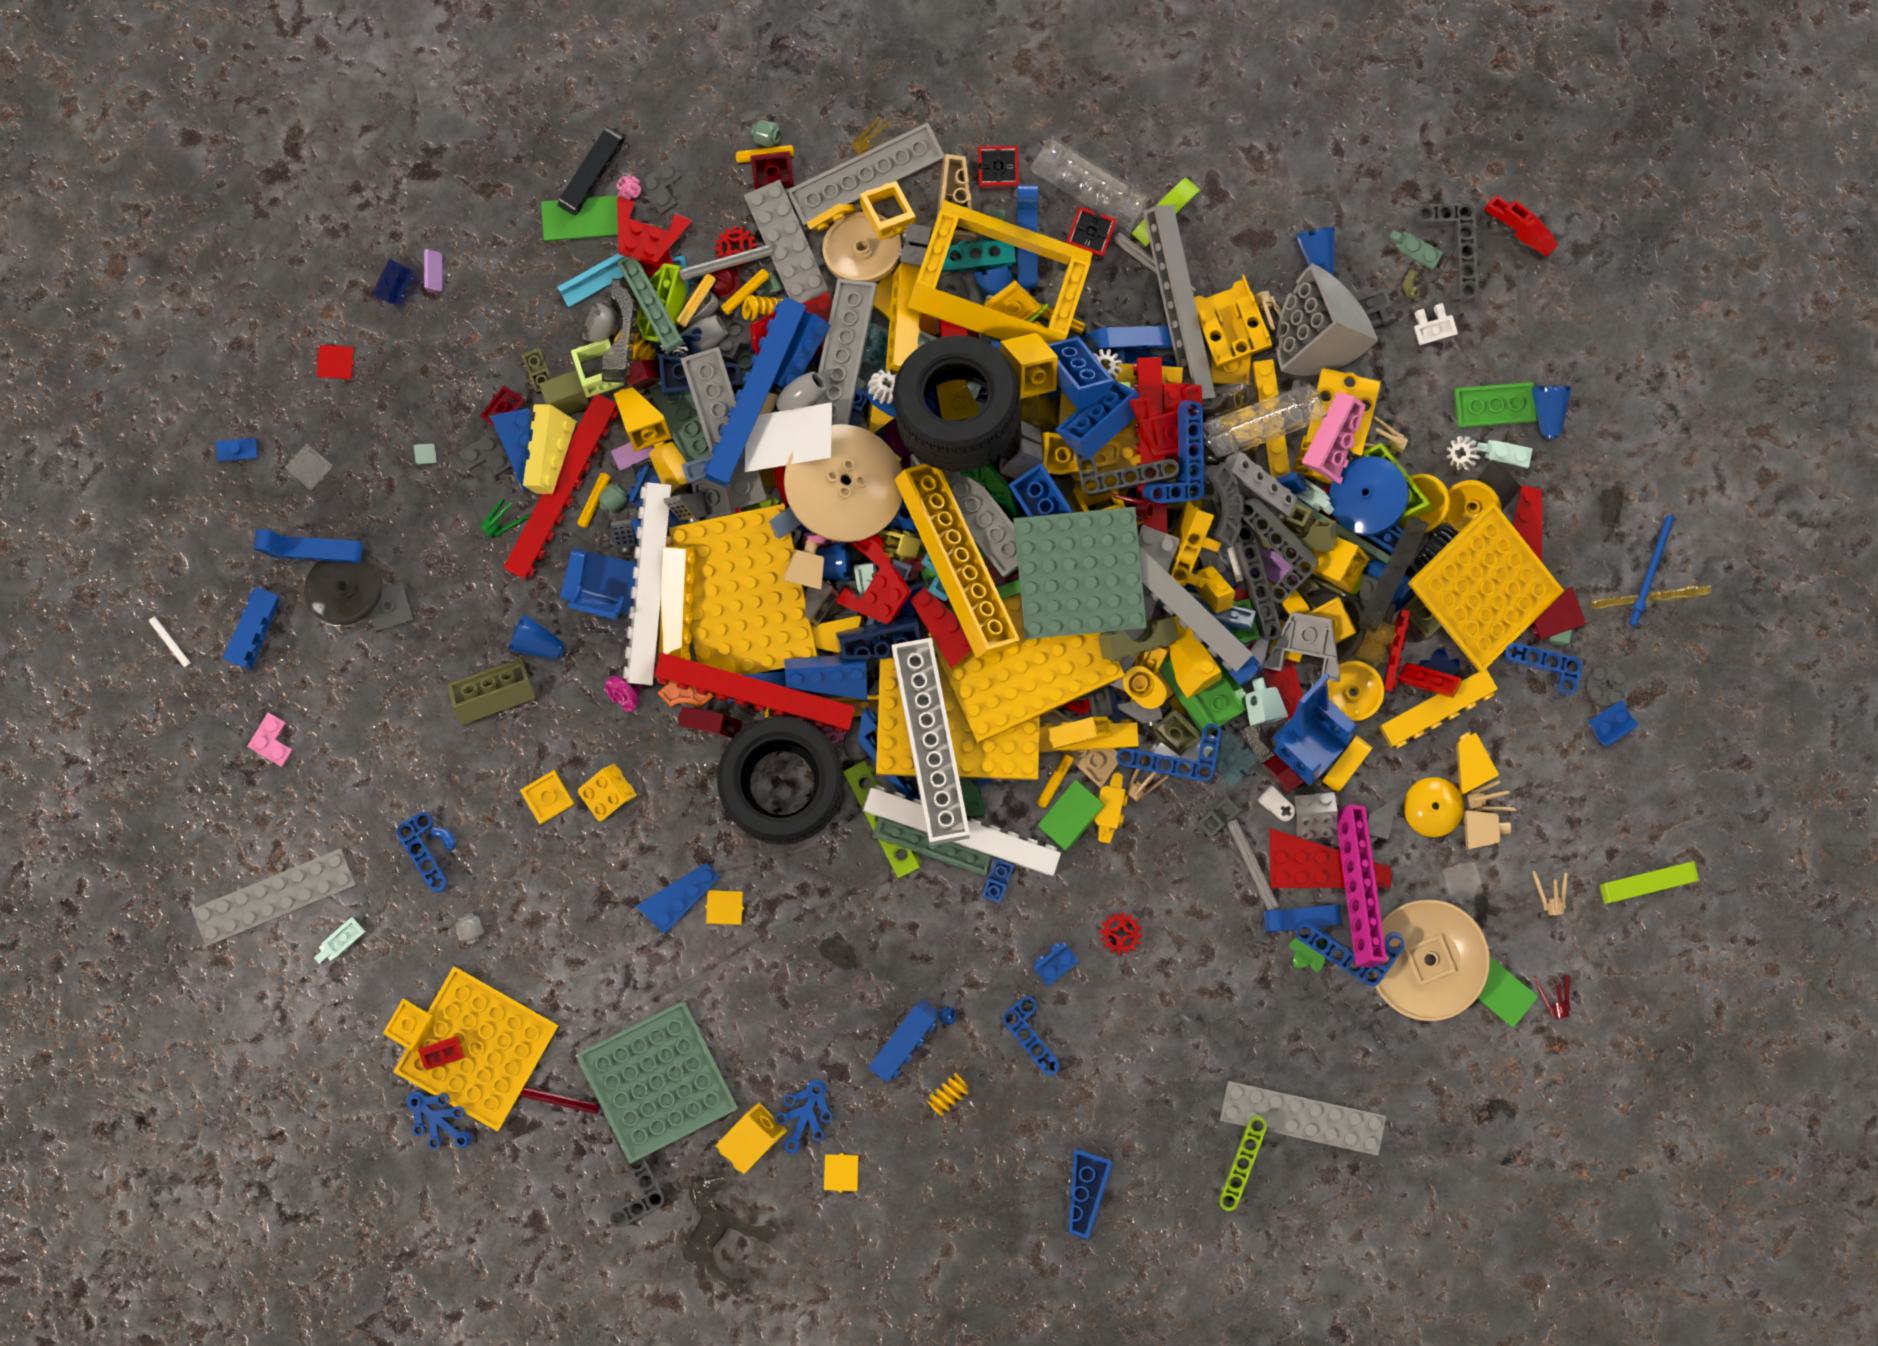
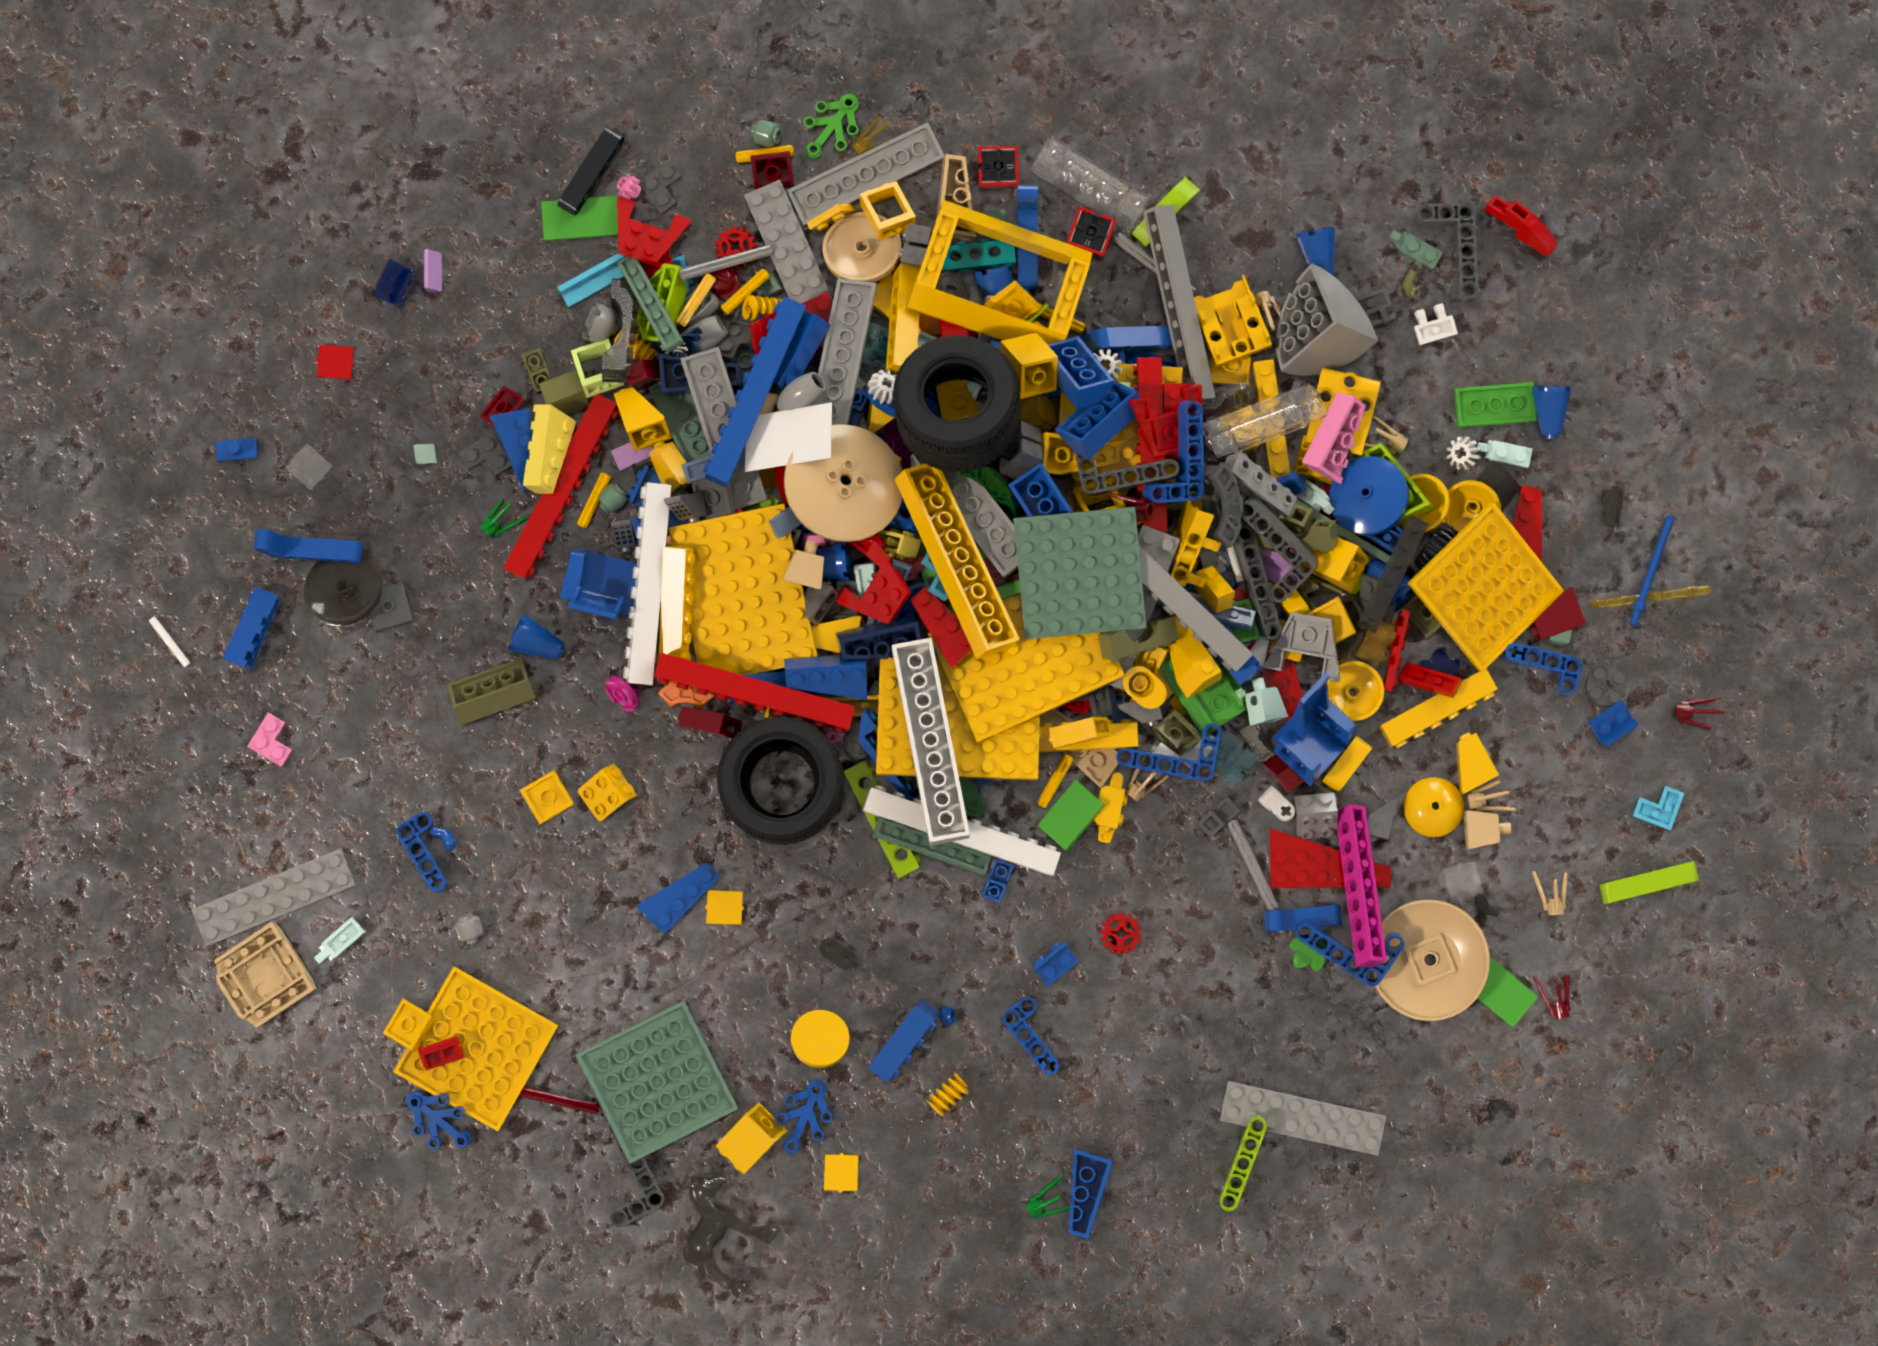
none -> tan wedge [214,921,316,1028]
none -> yellow piece [791,1010,850,1068]
none -> bright green plant [804,94,859,159]
none -> green plant [1026,1175,1070,1219]
none -> medium azure plate [1632,786,1684,831]
none -> dark red plant [1676,697,1725,729]

